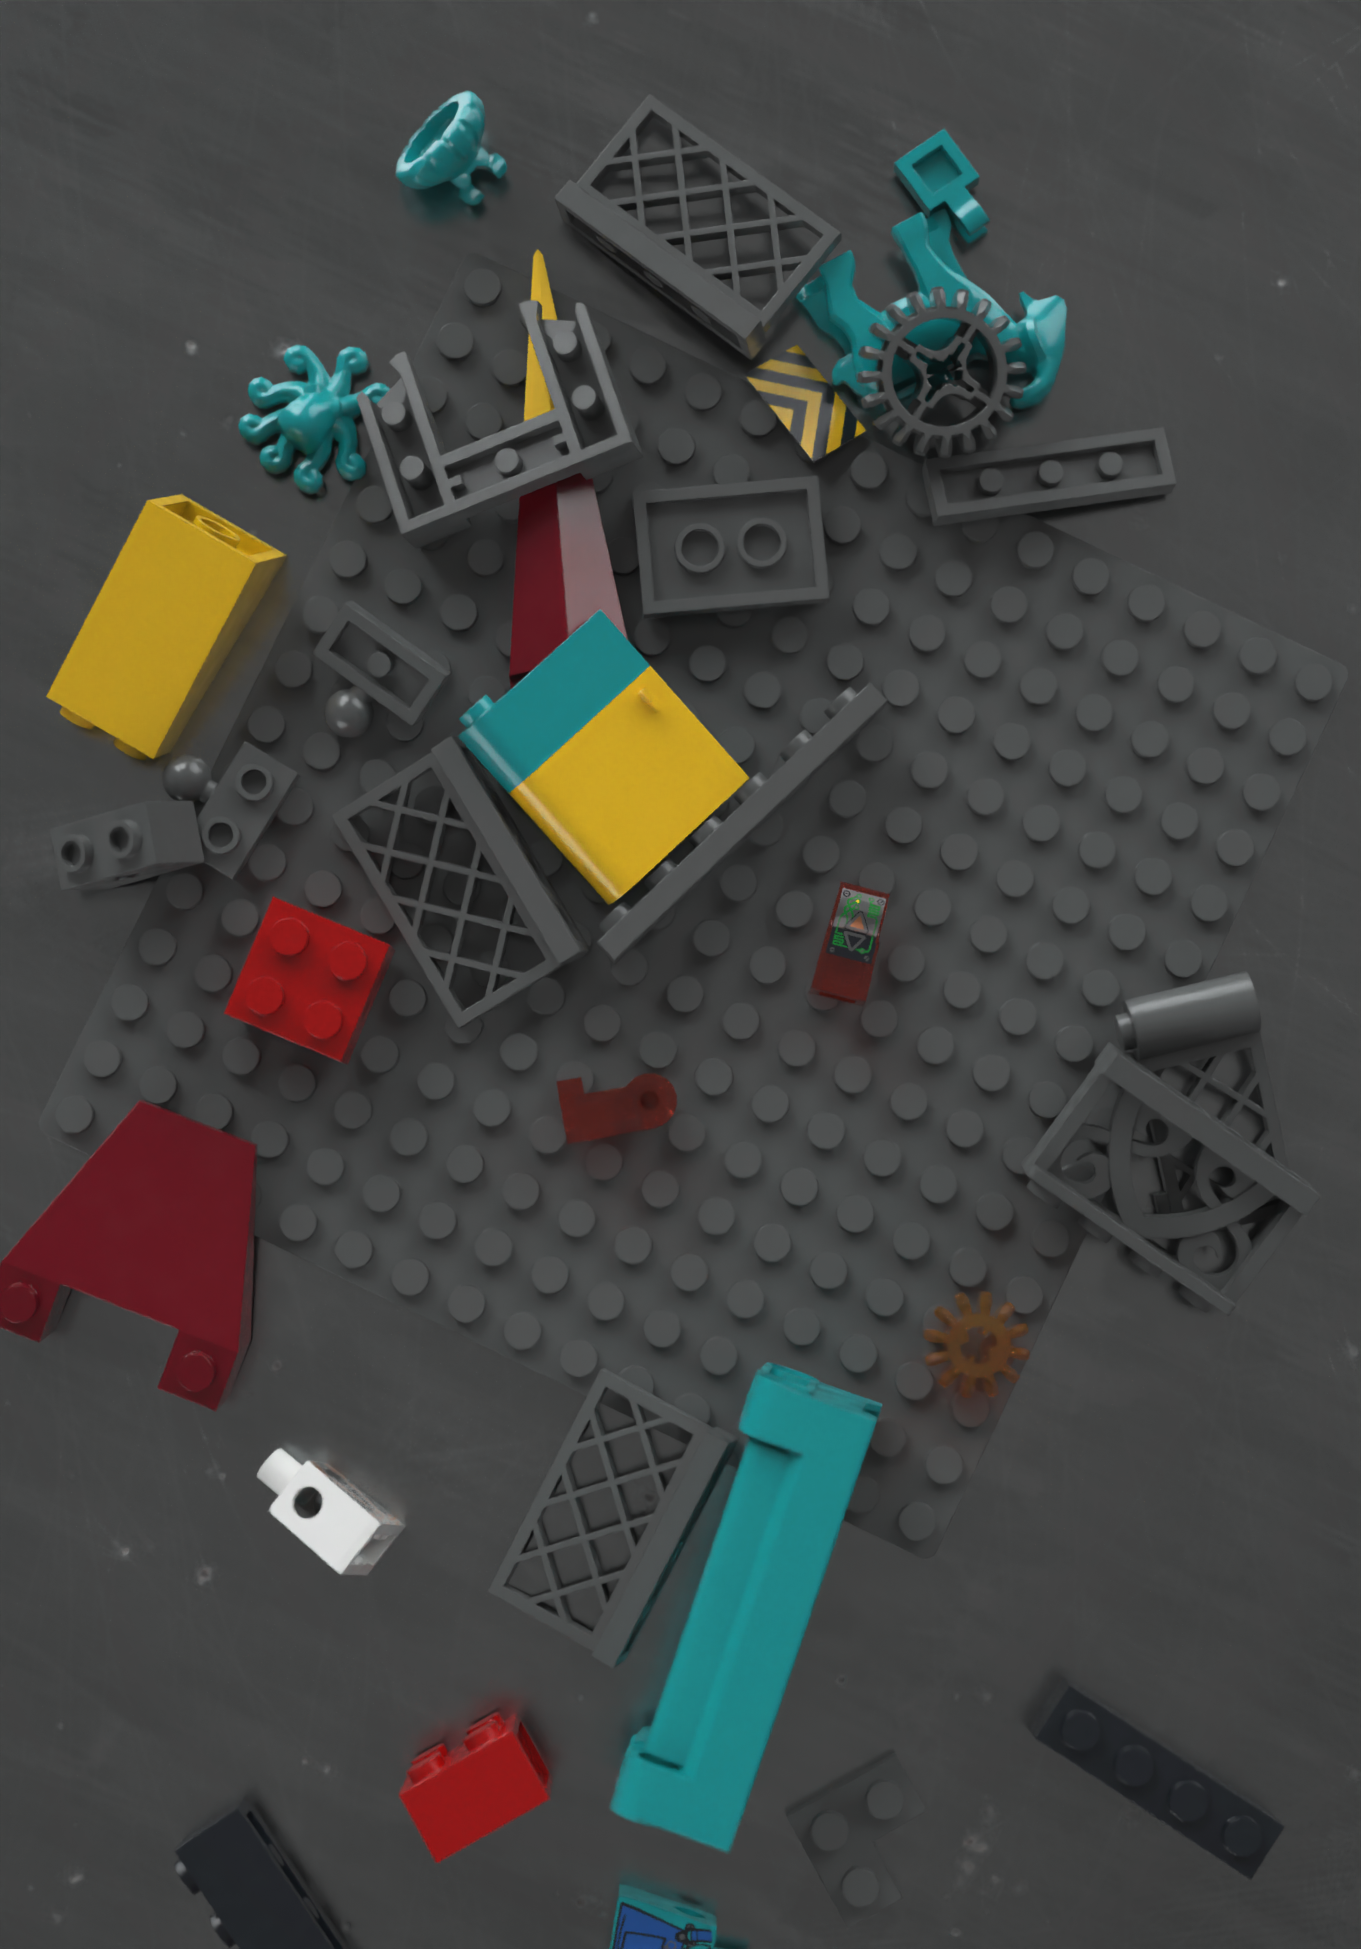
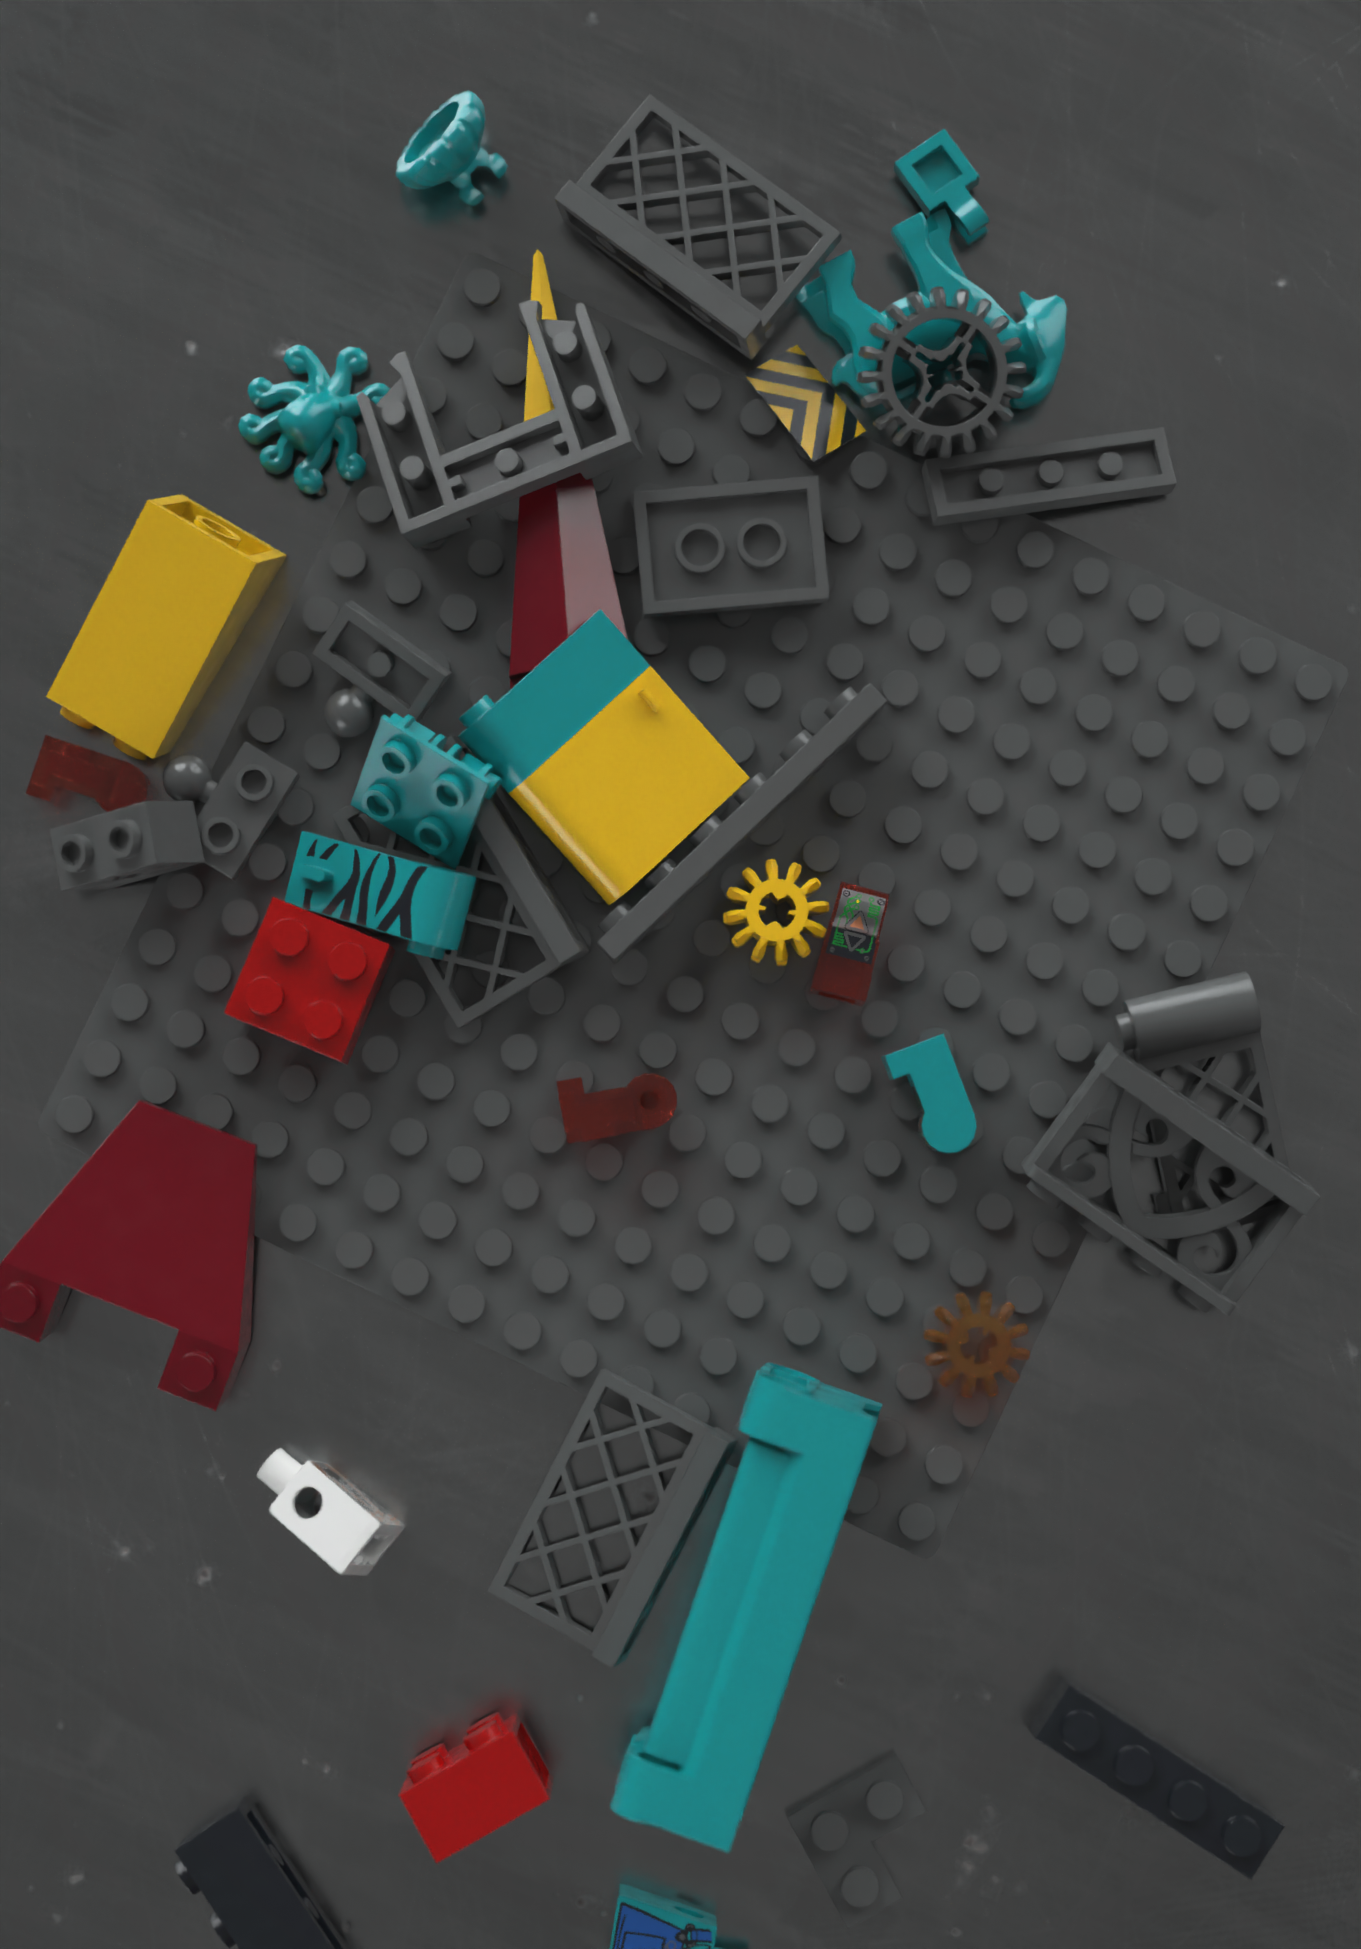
none -> clear red leg [25,735,154,812]
none -> teal door [284,831,476,960]
none -> teal hinge [350,713,502,869]
none -> yellow gear [723,859,830,966]
none -> teal leg [881,1033,977,1153]

